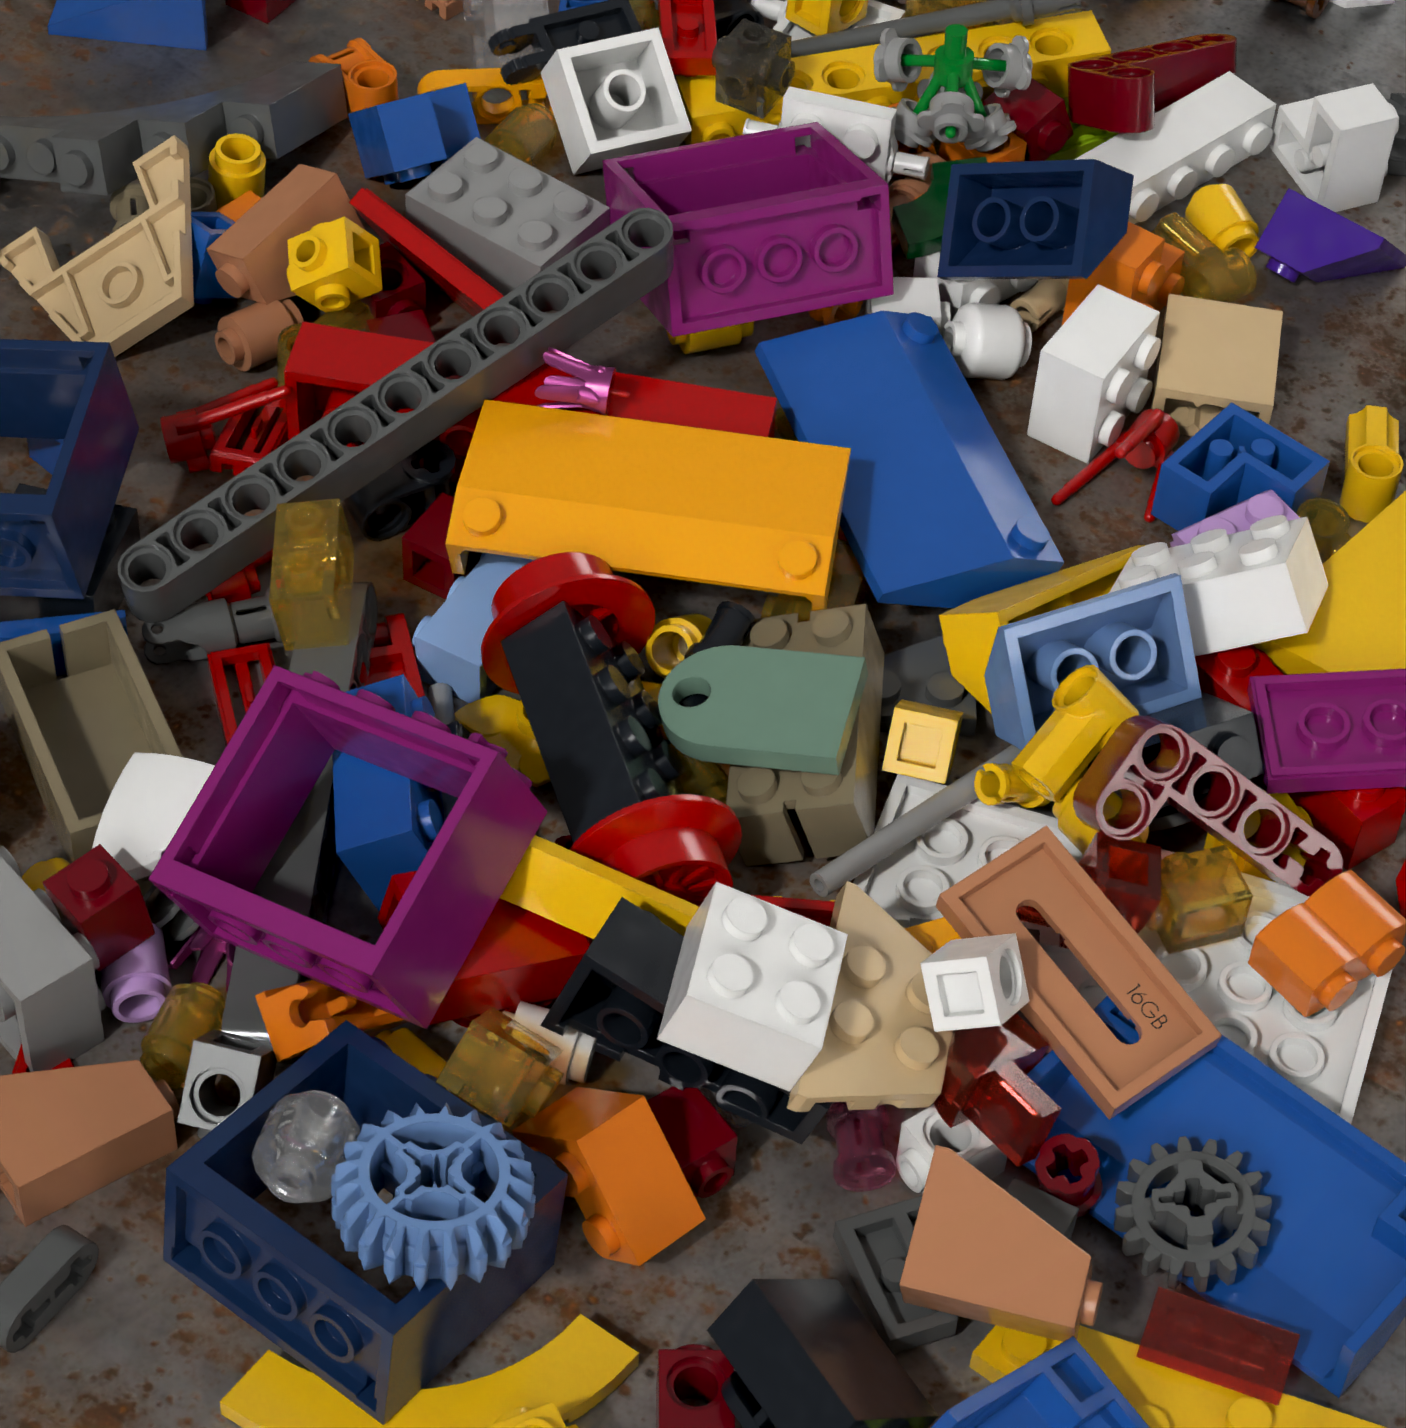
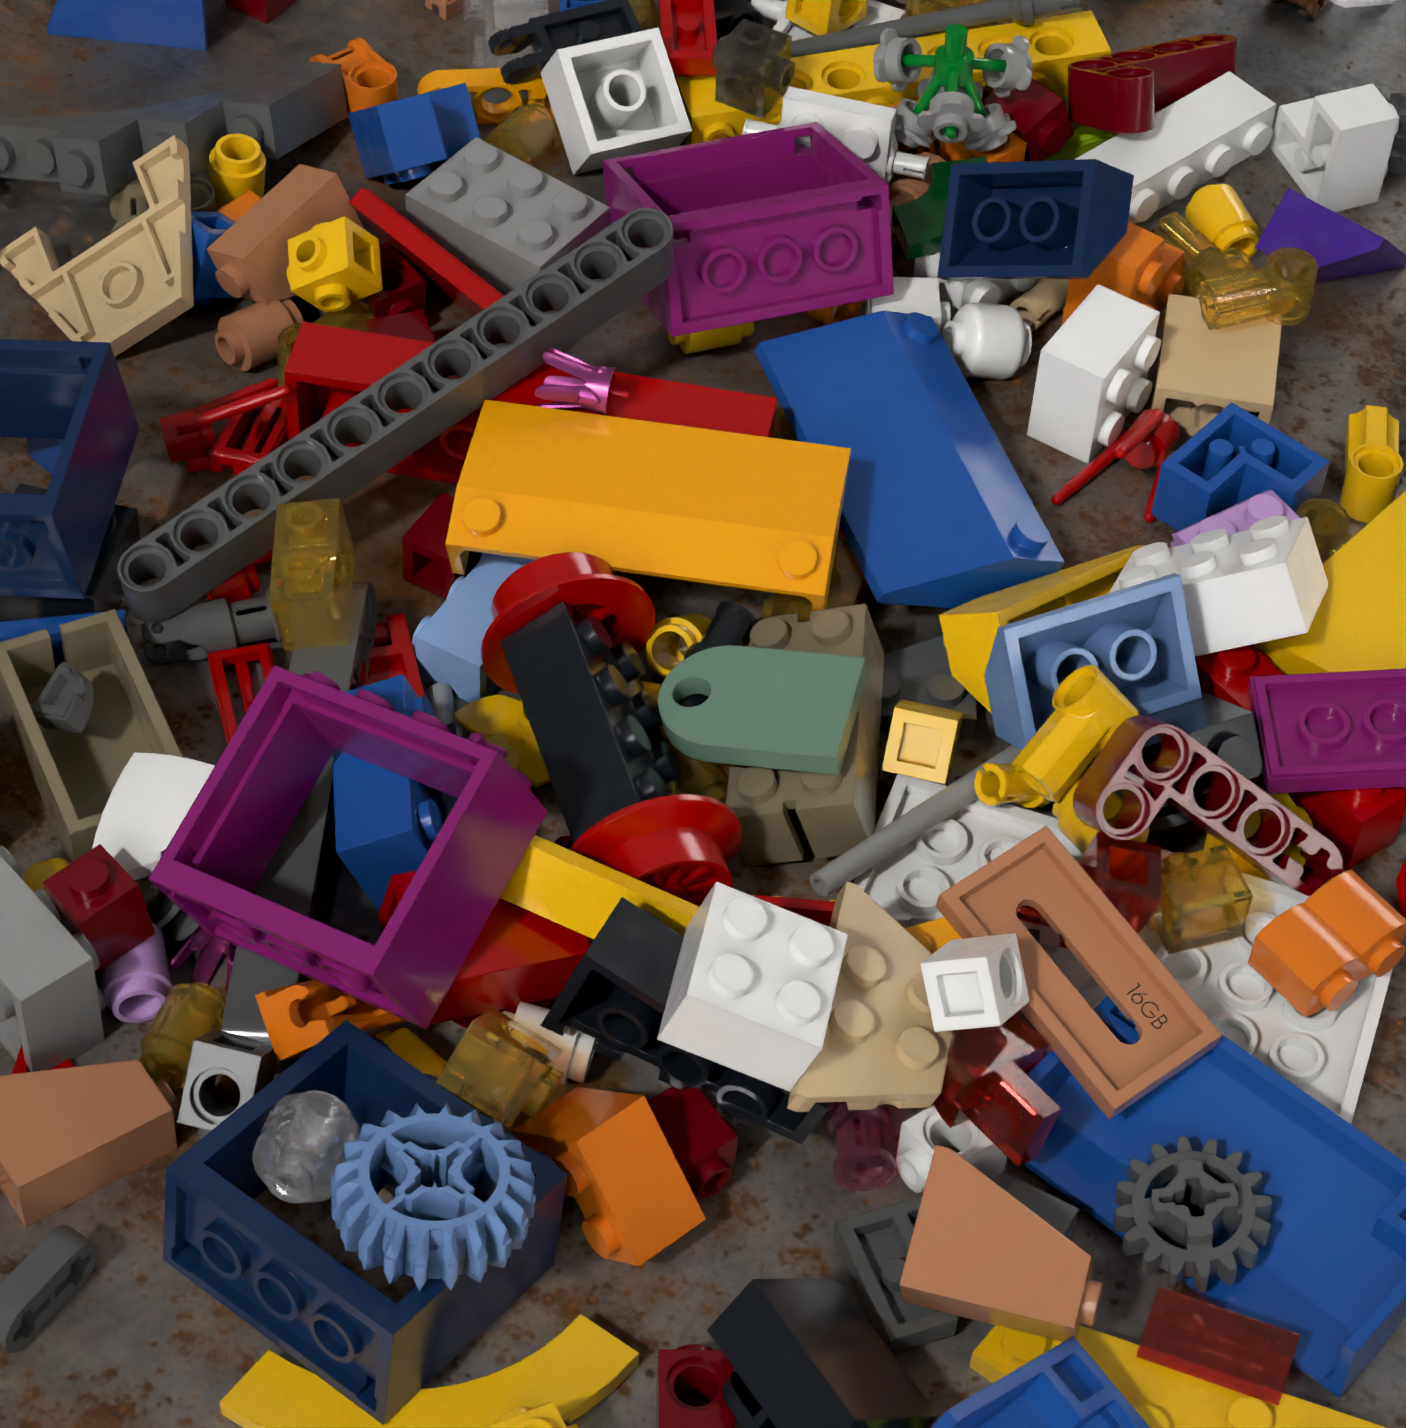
black piece [343,440,456,541] -> none
dark red bush [1035,1133,1103,1217] -> none
none -> dark grey tile [32,662,94,734]
none -> clear yellow piece [1197,247,1318,330]

